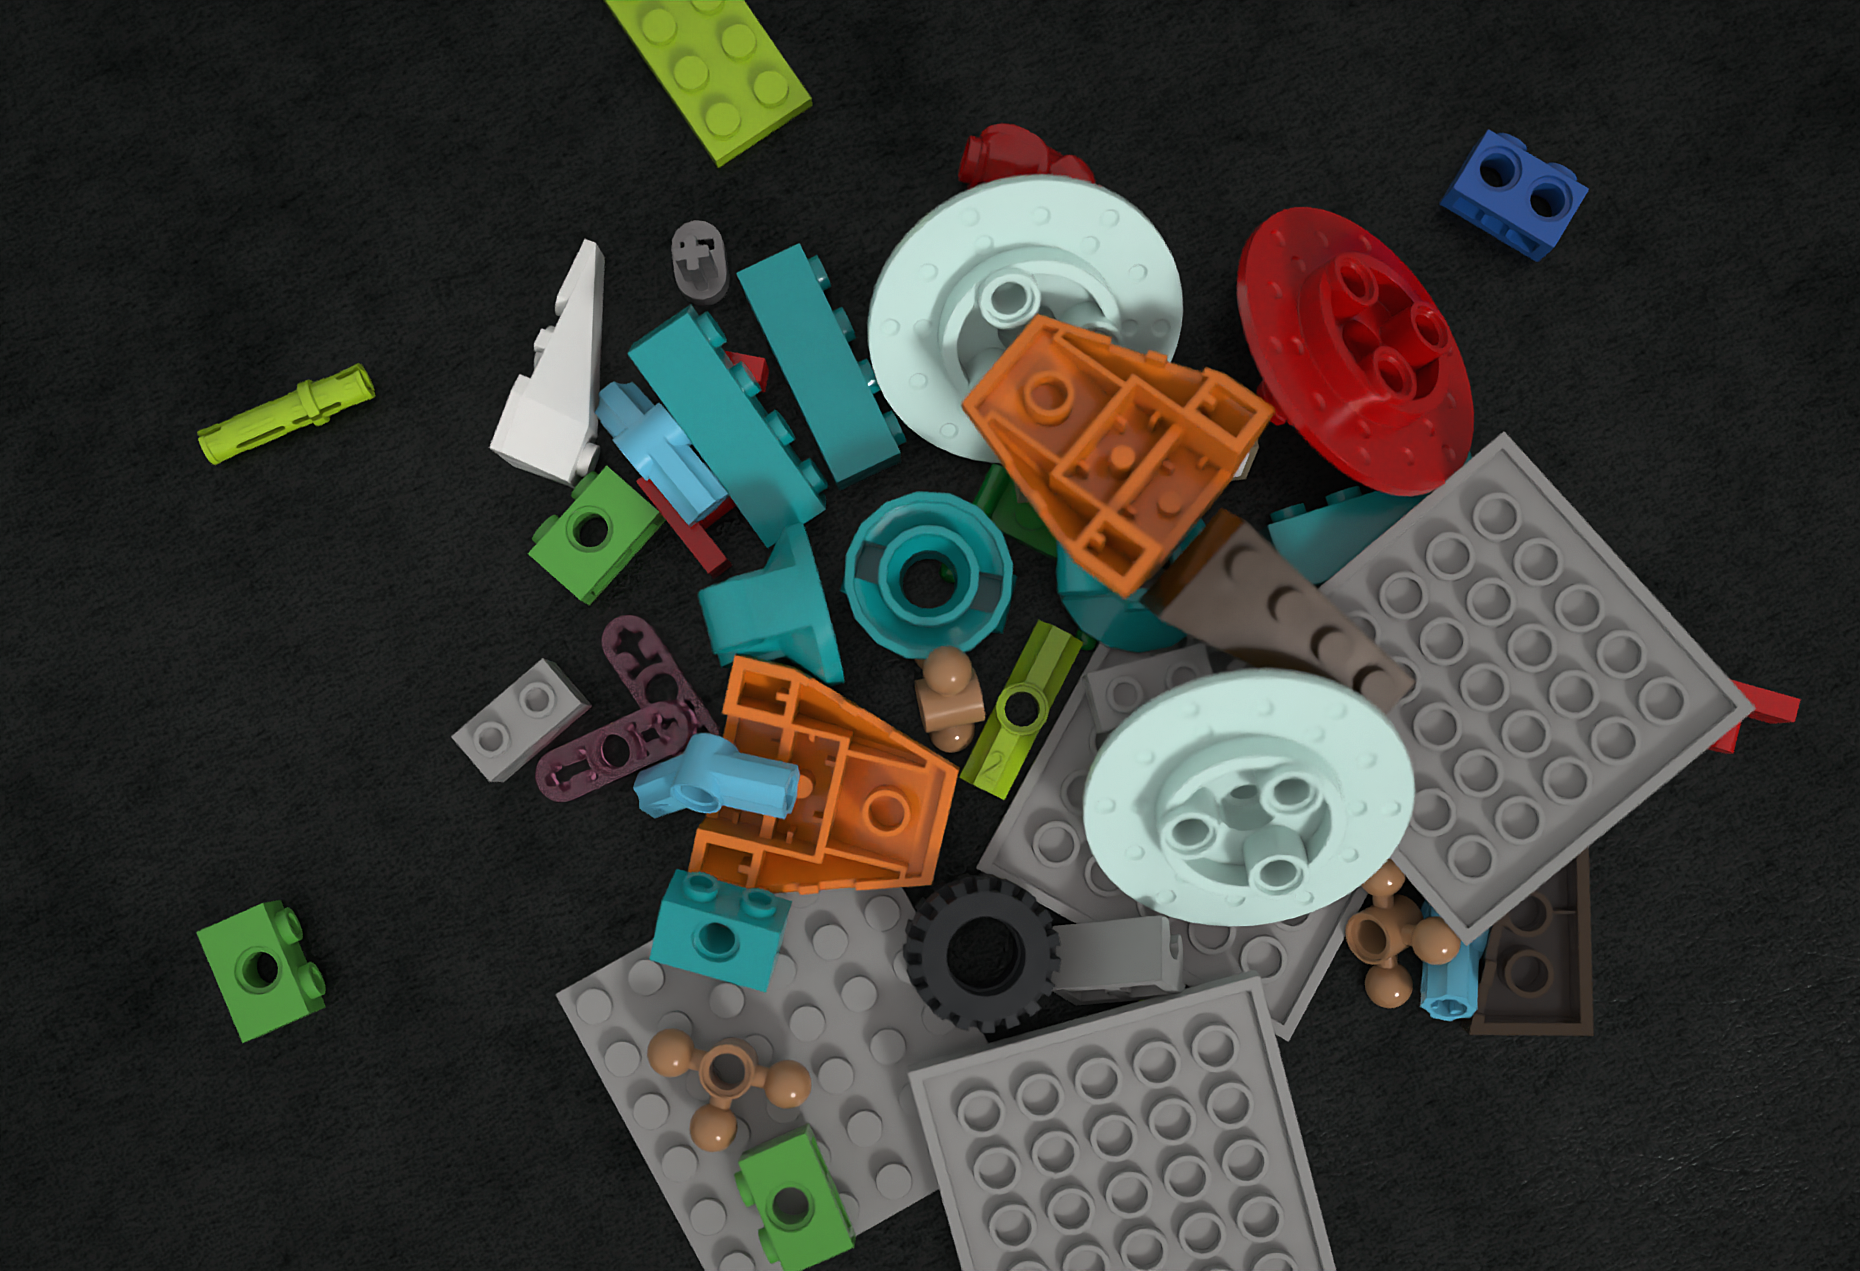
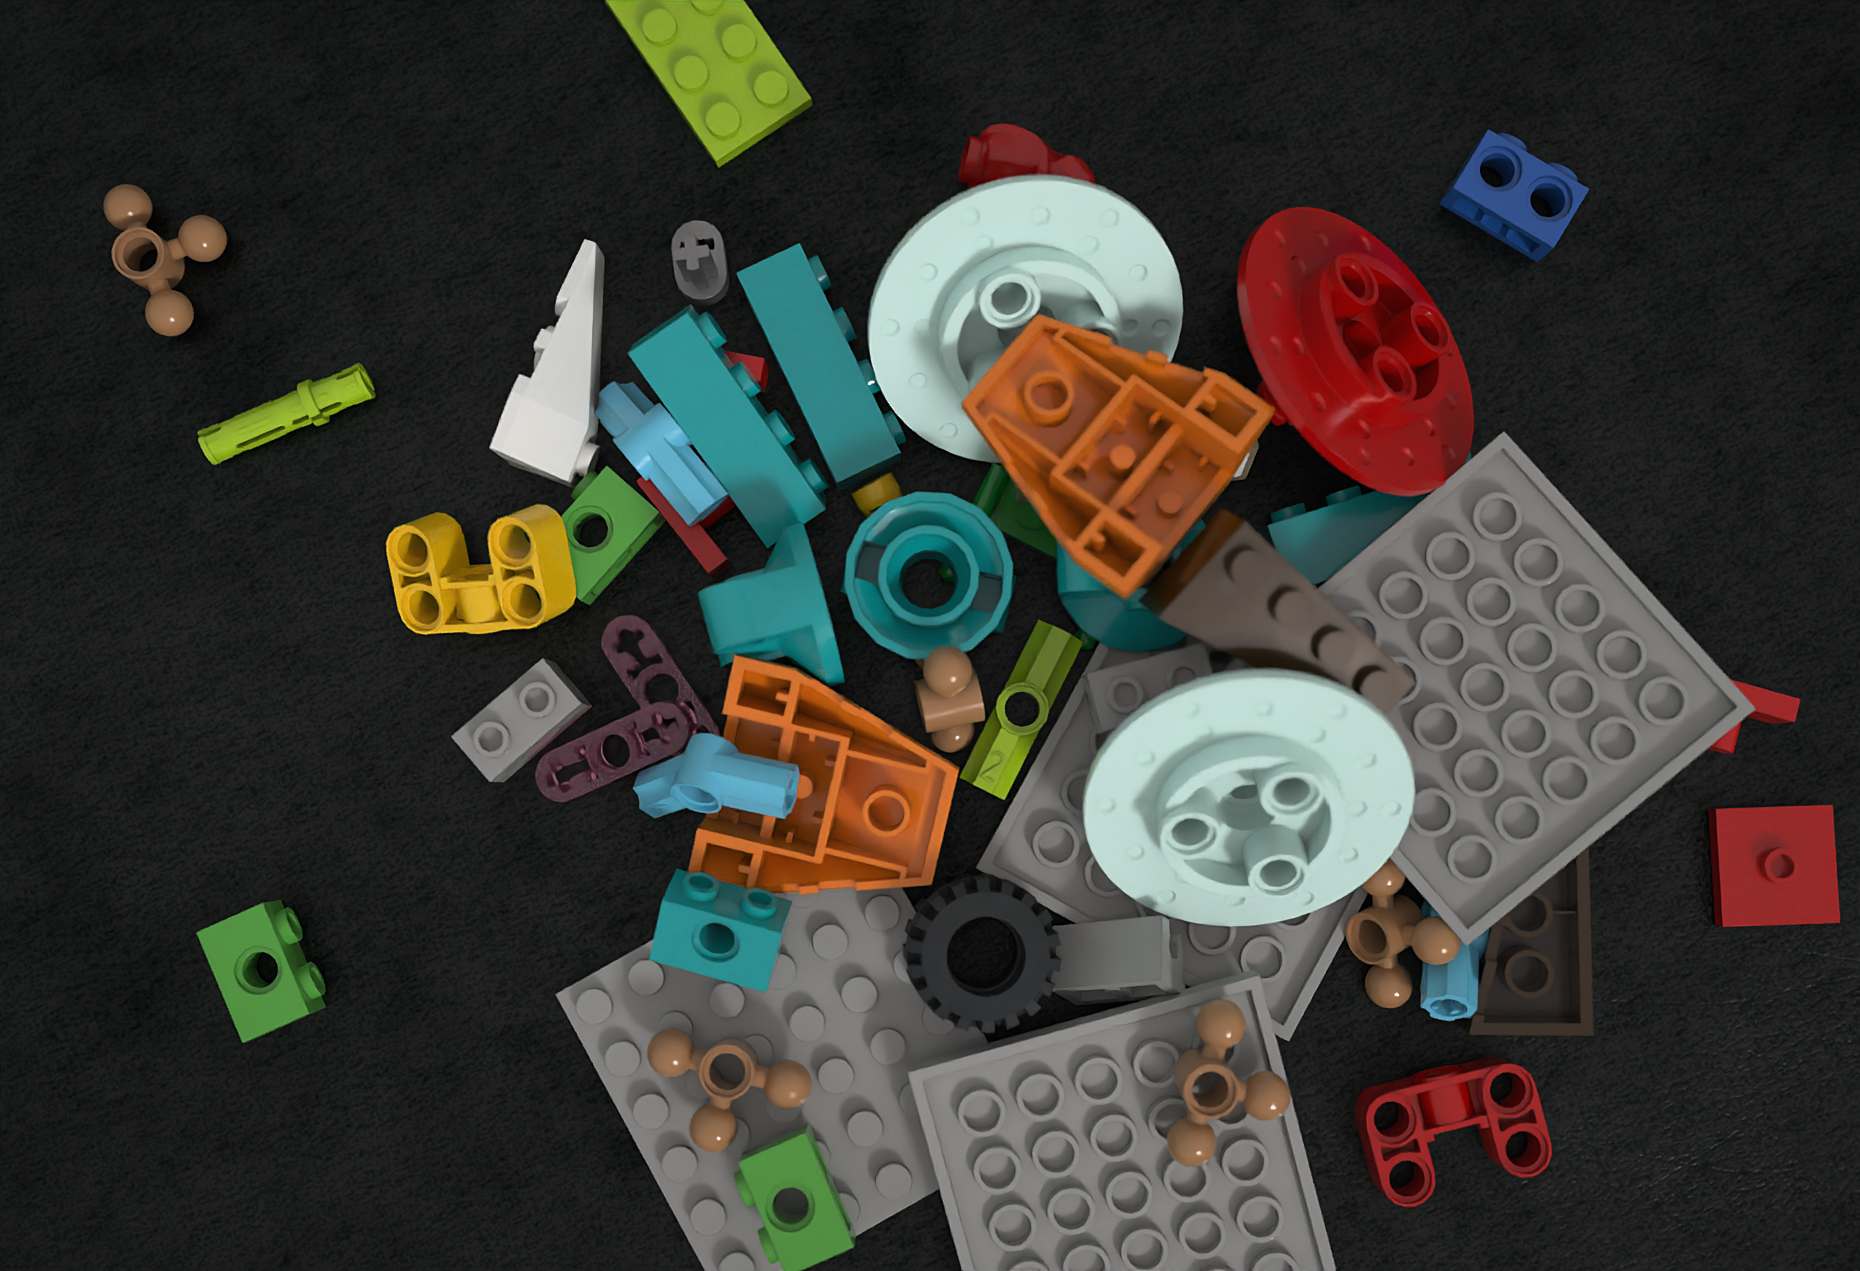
none -> medium nougat piece [103,184,227,336]
none -> yellow beam [386,504,576,635]
none -> yellow hinge [851,472,902,518]
none -> medium nougat piece [1167,999,1290,1167]
none -> red beam [1354,1056,1552,1207]
none -> red plate [1708,805,1840,927]

